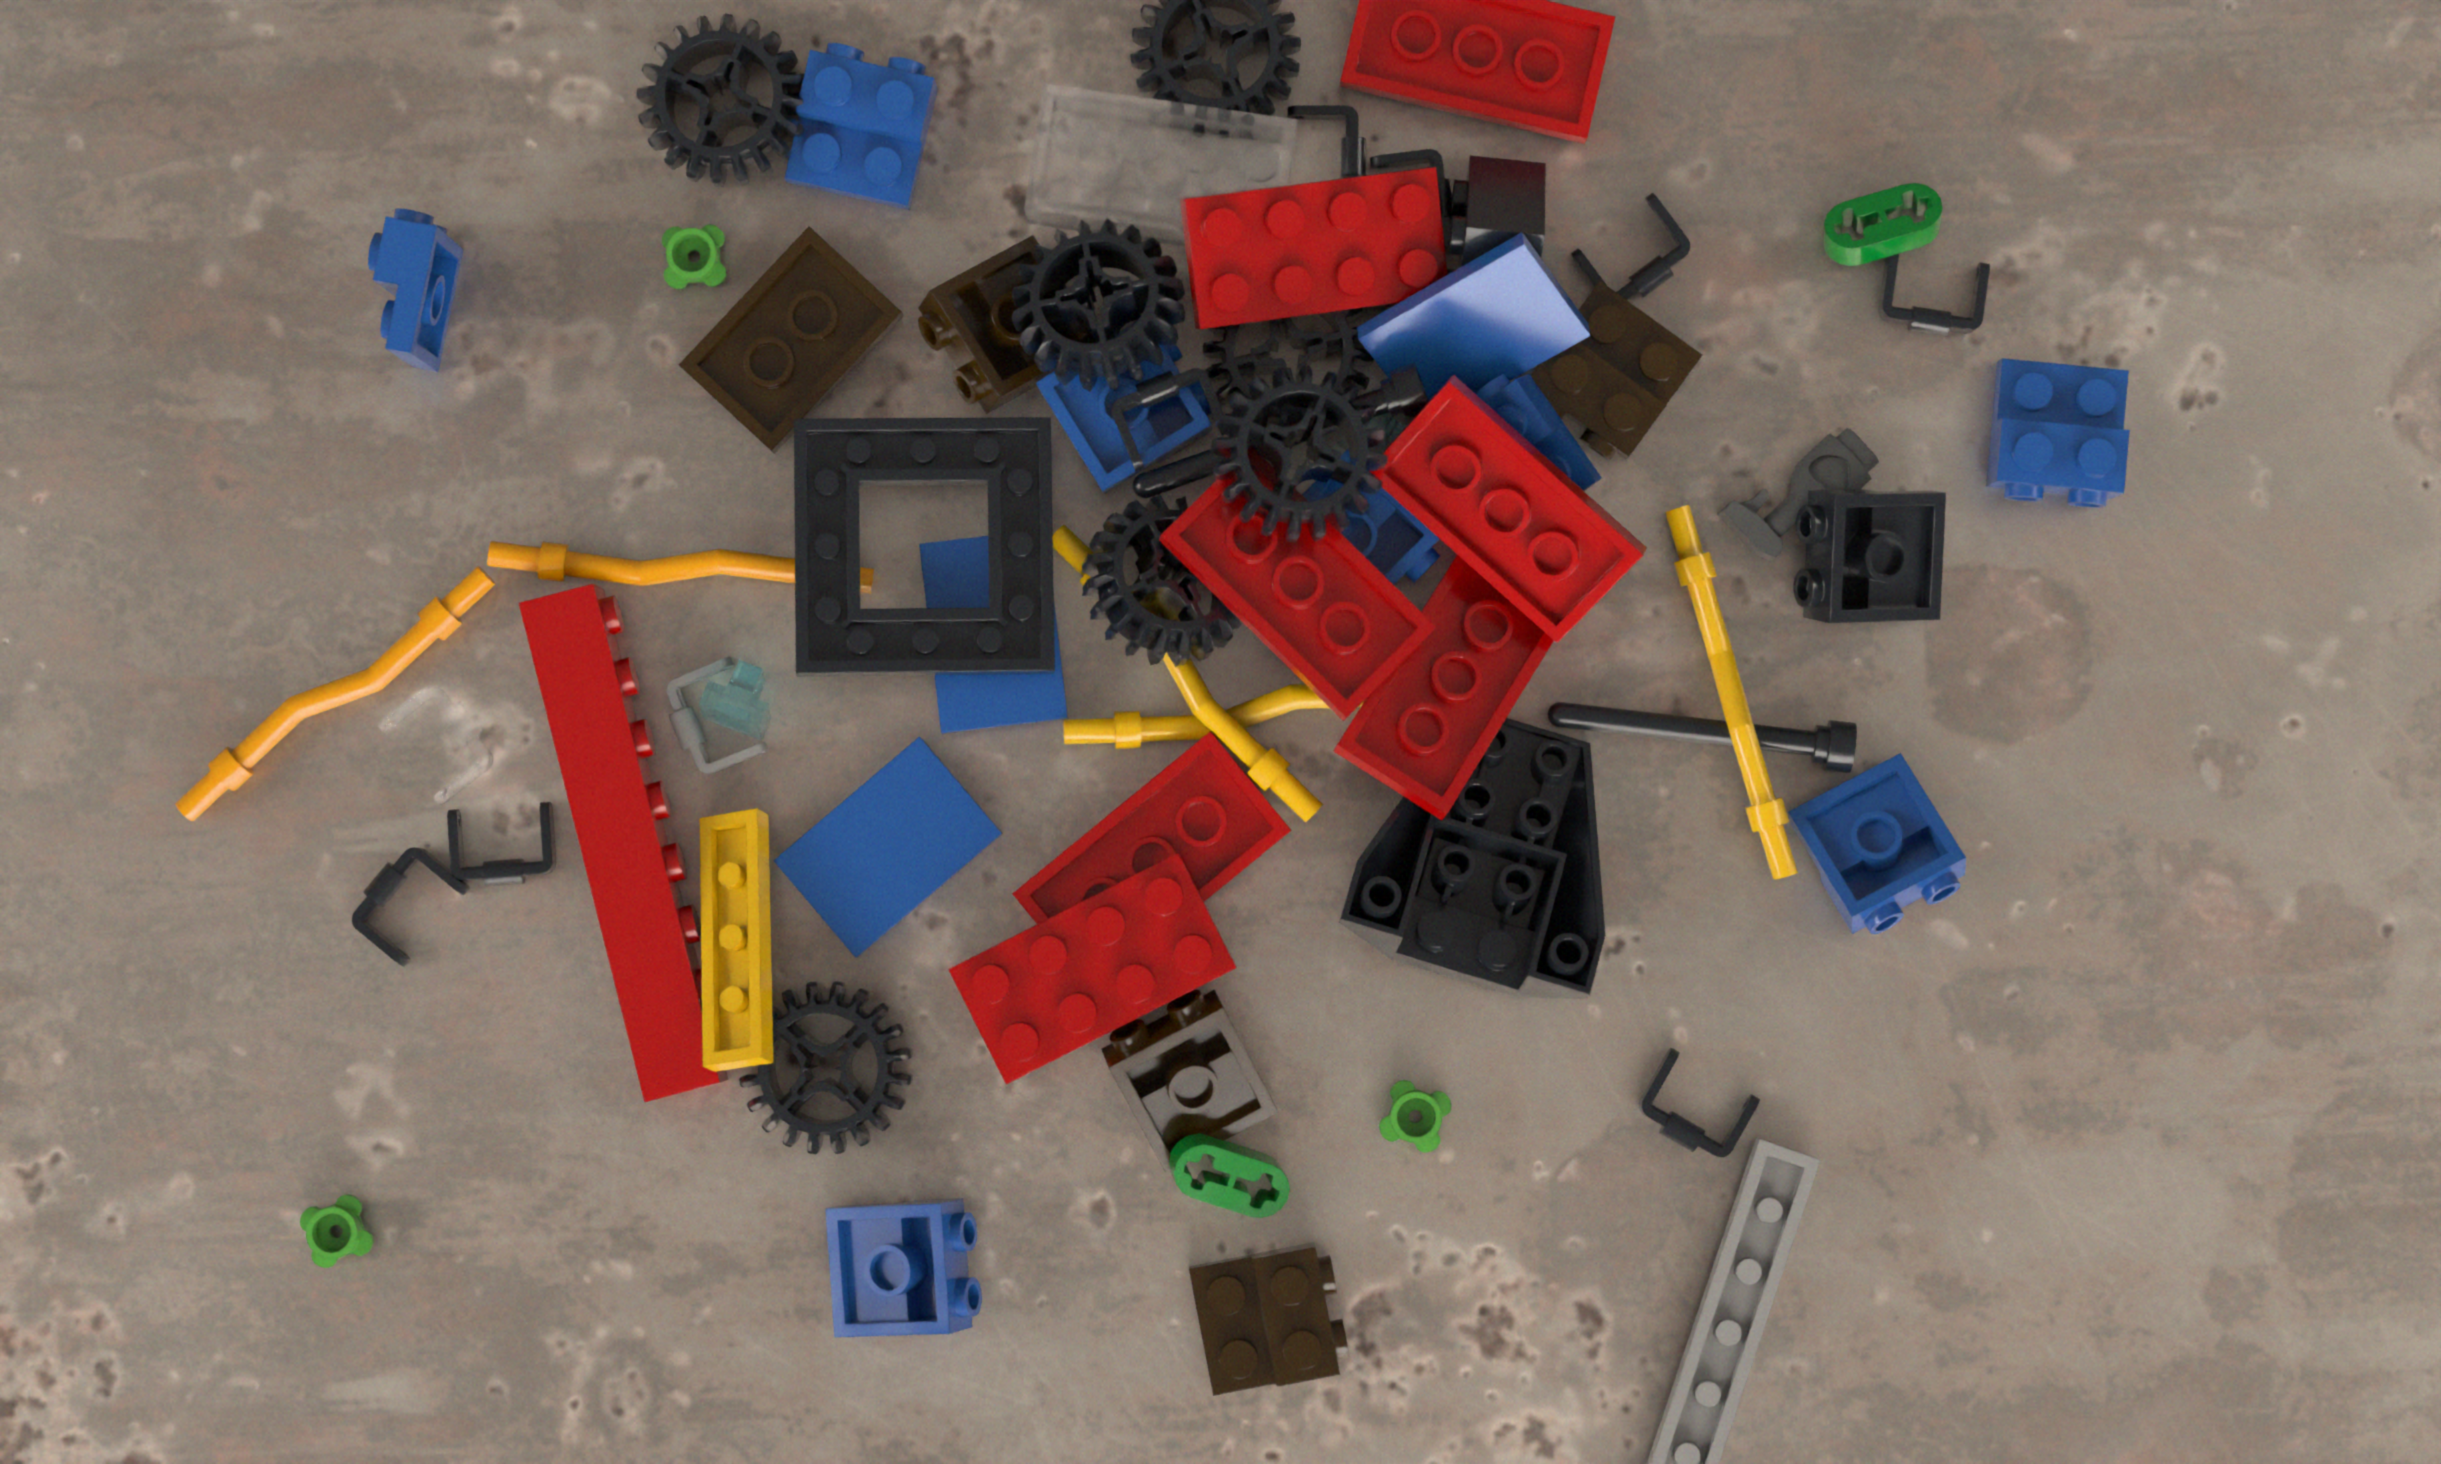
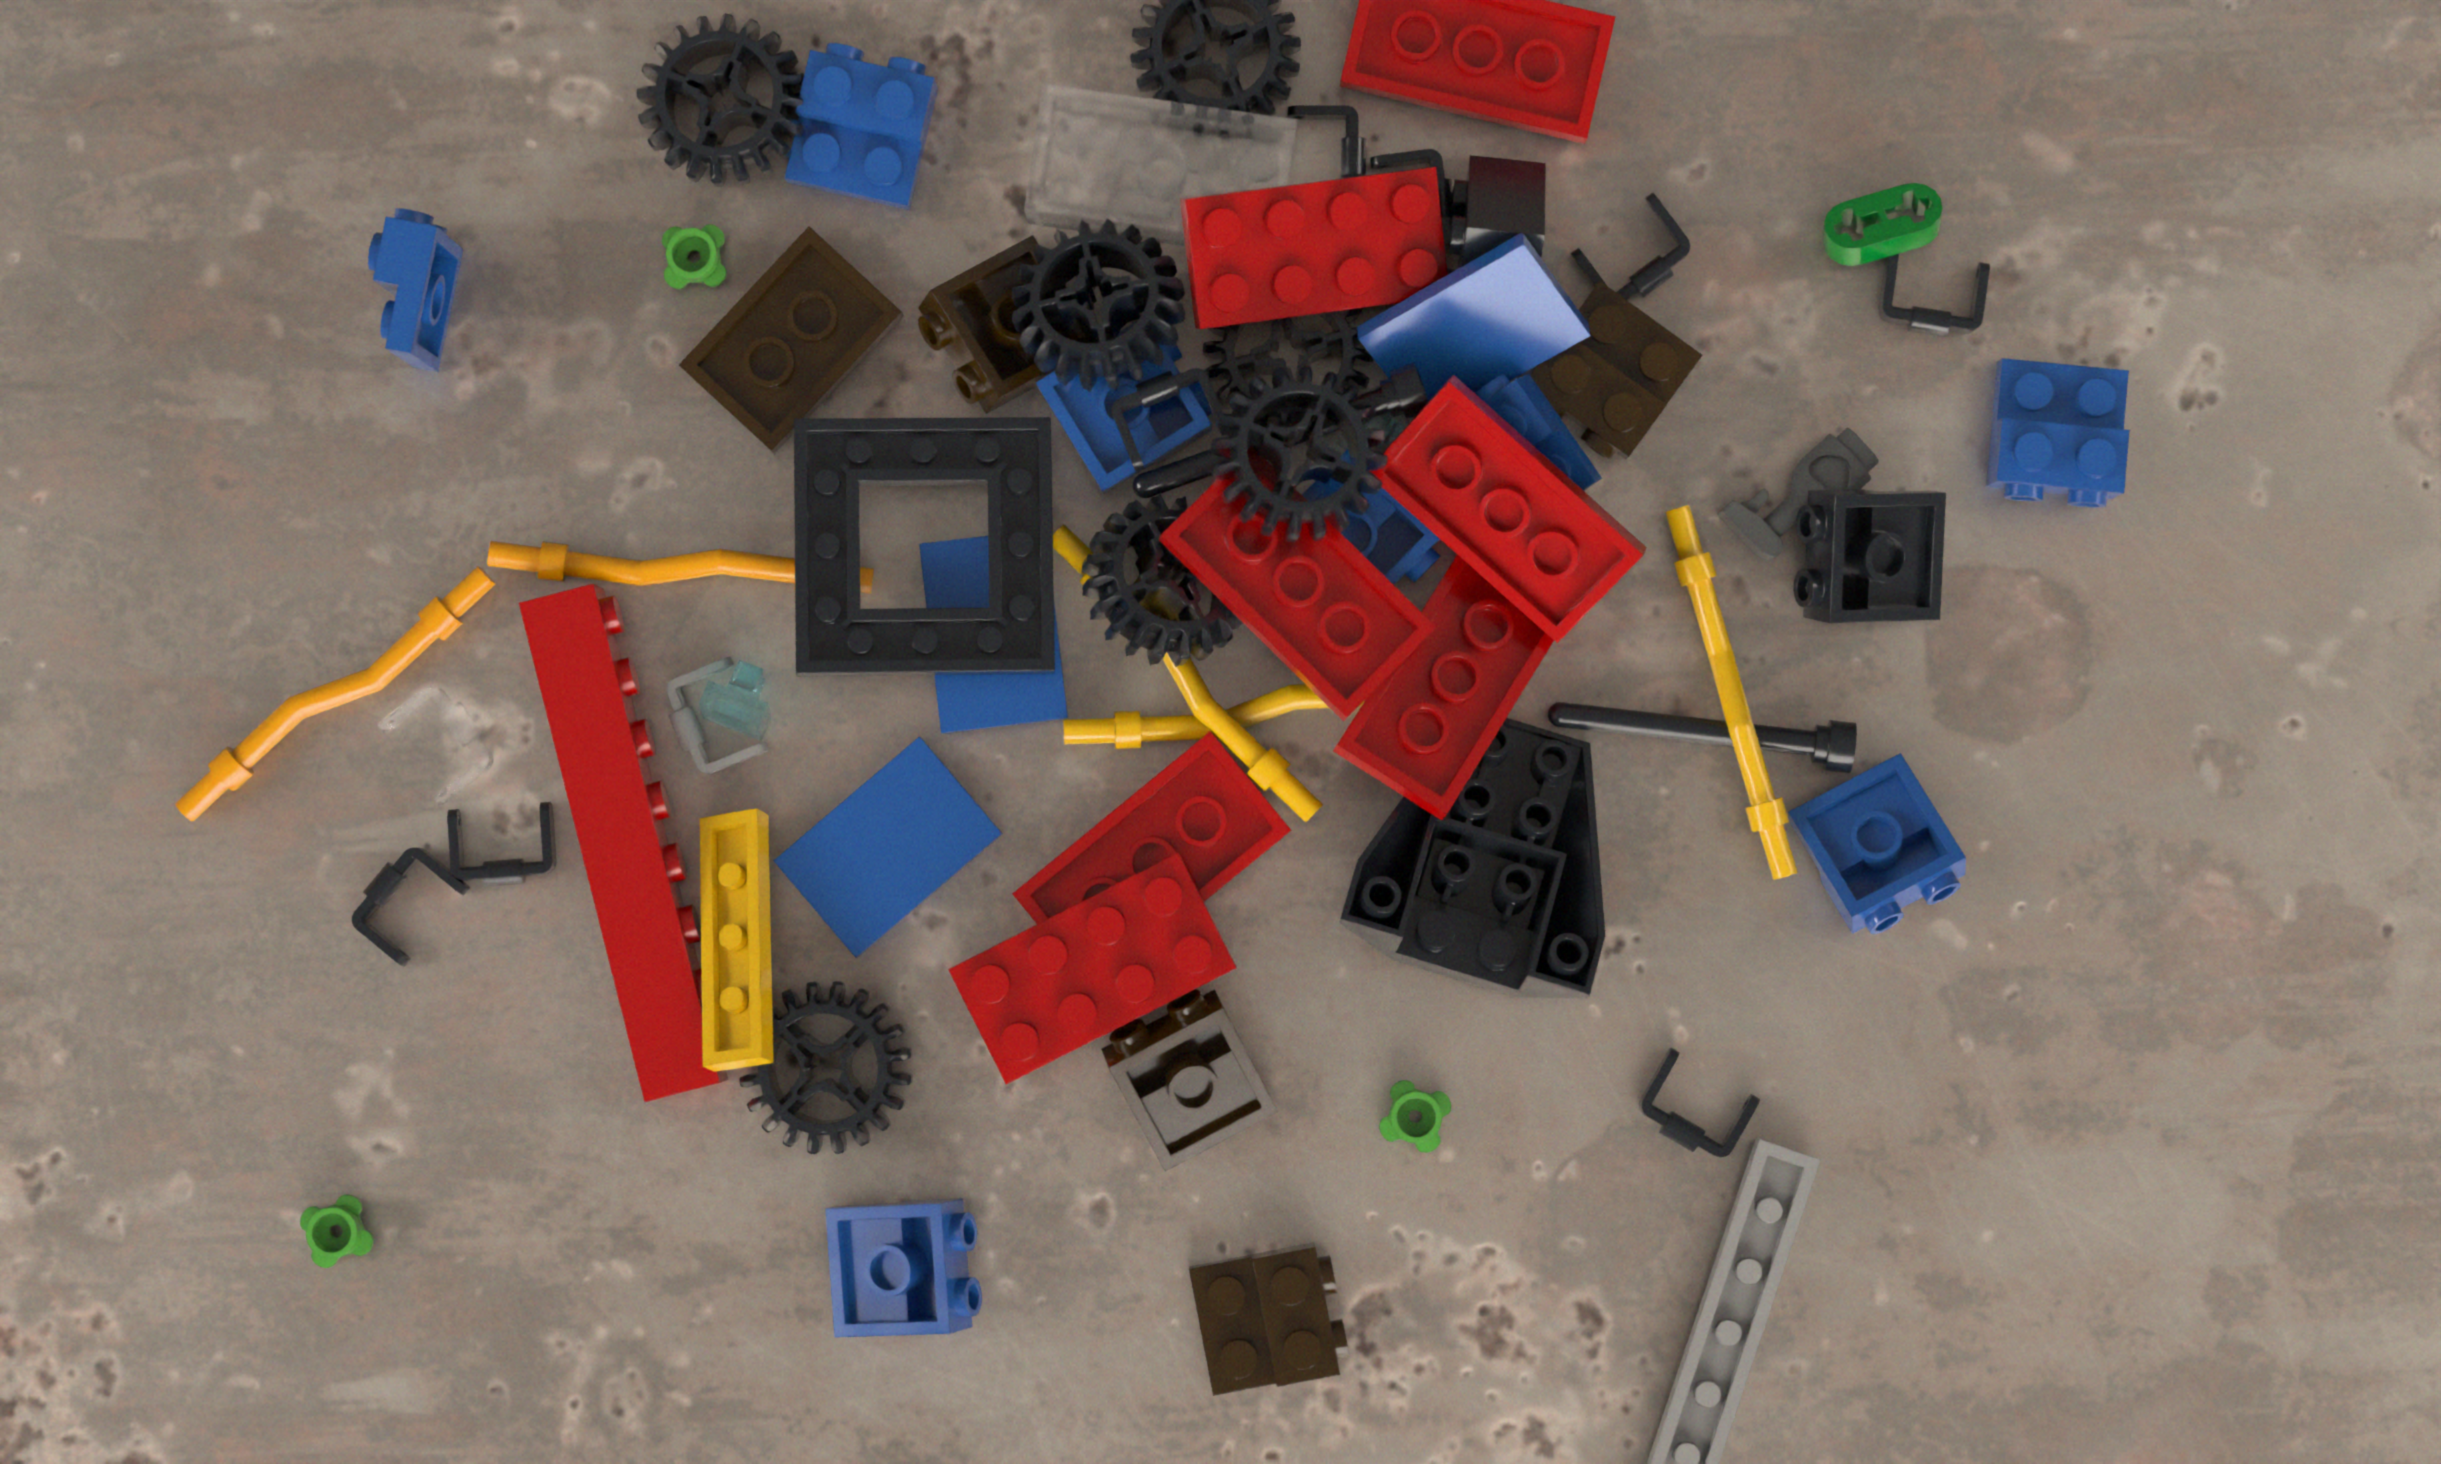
green beam [1169,1134,1290,1218] -> none

